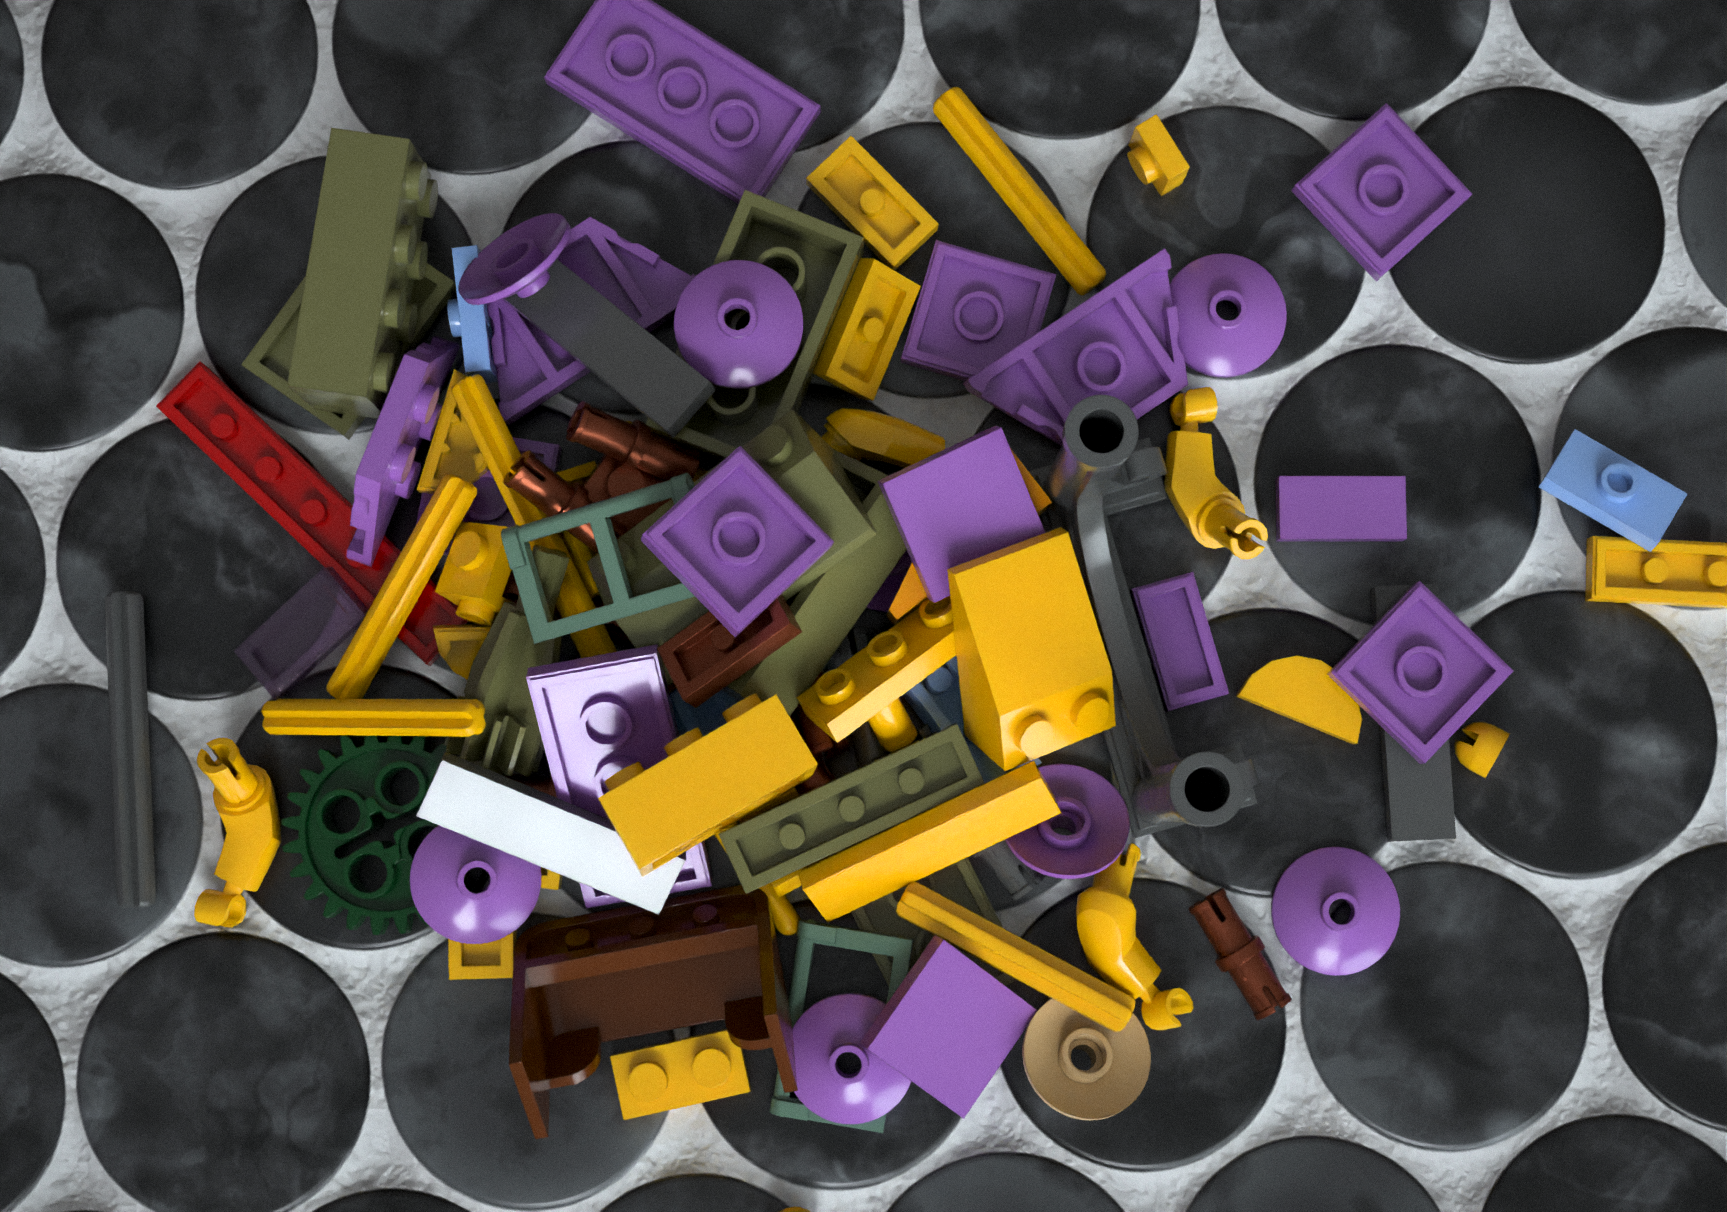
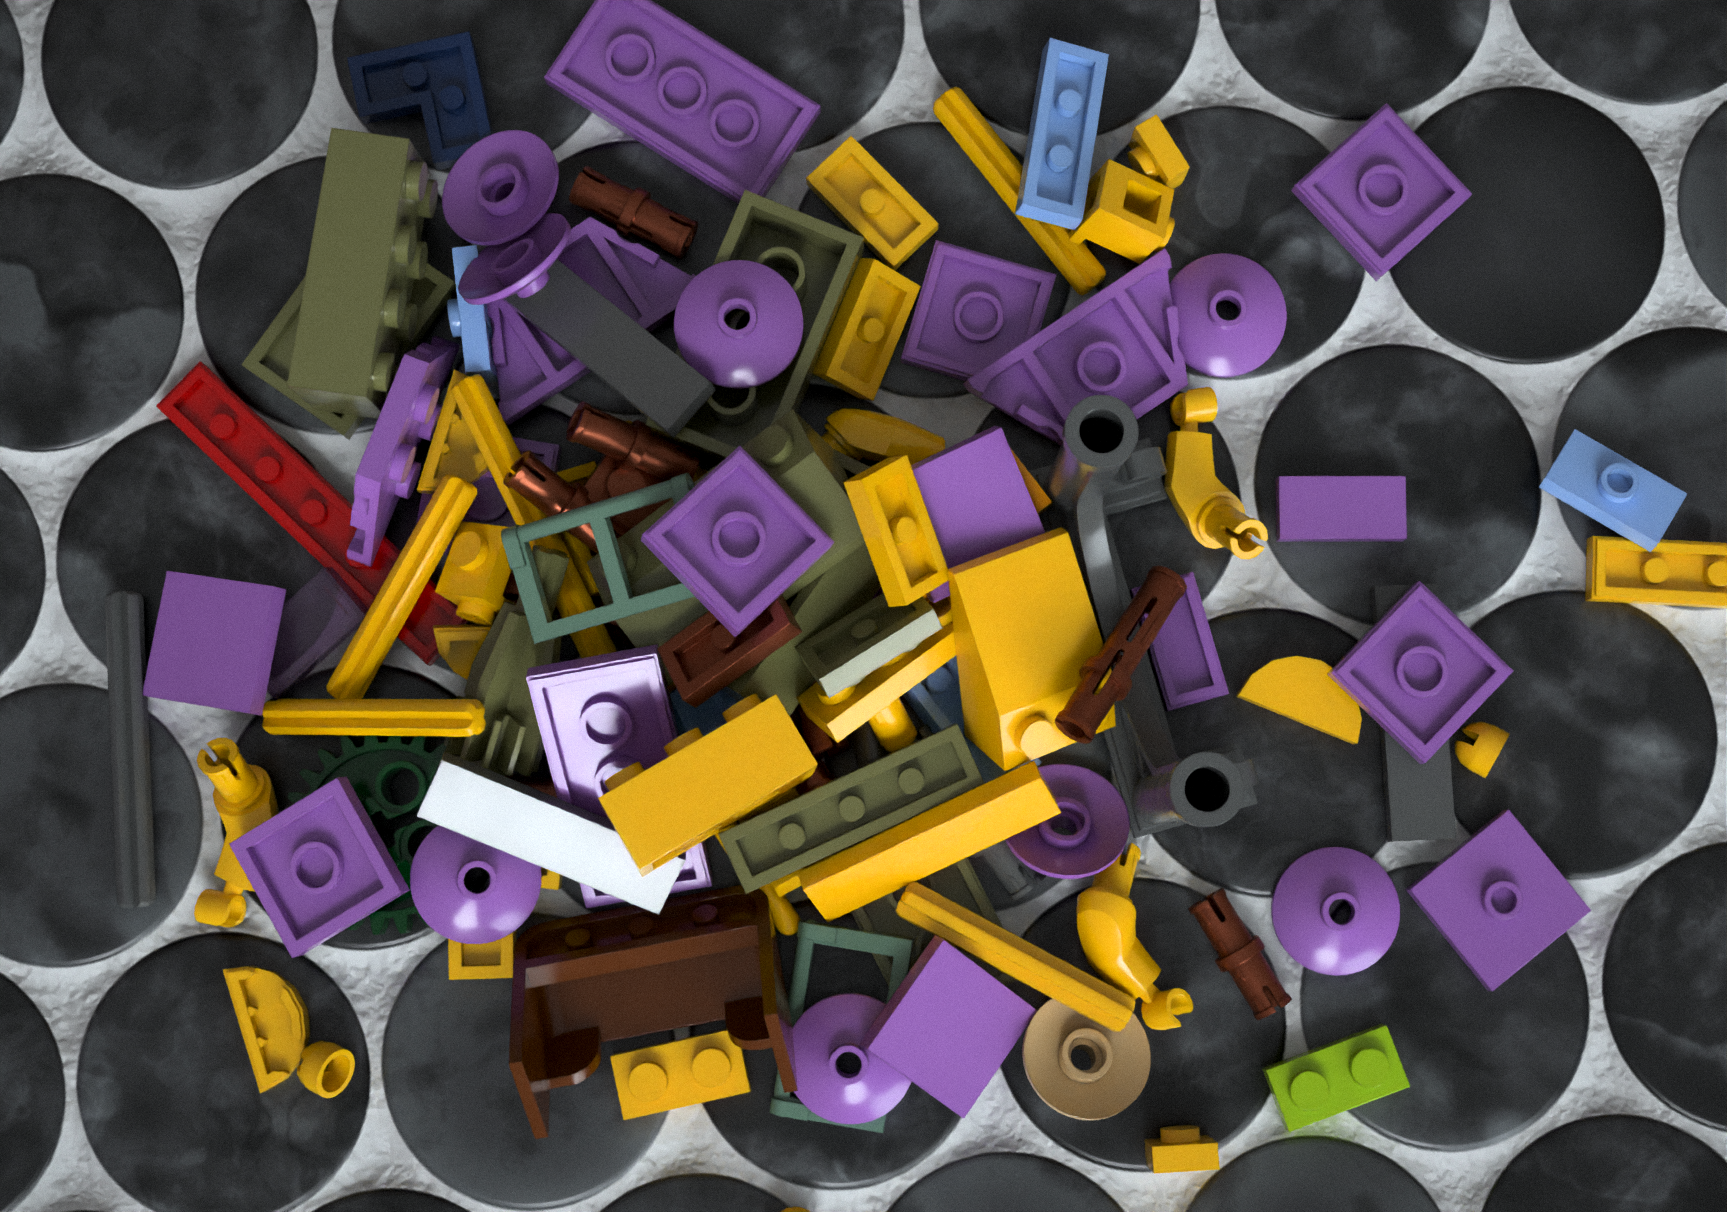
none -> medium lavender tile [143,571,286,716]
none -> yellow tile [222,965,311,1093]
none -> medium lavender plate [229,776,410,958]
none -> yellow hinge [297,1041,355,1098]
none -> dark blue plate [347,31,493,171]
none -> medium lavender dish [442,130,559,246]
none -> copper pin [569,166,699,259]
none -> olive plate [795,593,943,698]
none -> yellow plate [843,455,948,607]
none -> light blue plate [1015,38,1109,230]
none -> copper pin [1055,566,1187,744]
none -> yellow brick [1069,159,1175,264]
none -> yellow plate [1144,1125,1220,1174]
none -> lime plate [1262,1023,1410,1132]
none -> medium lavender plate [1405,809,1591,992]

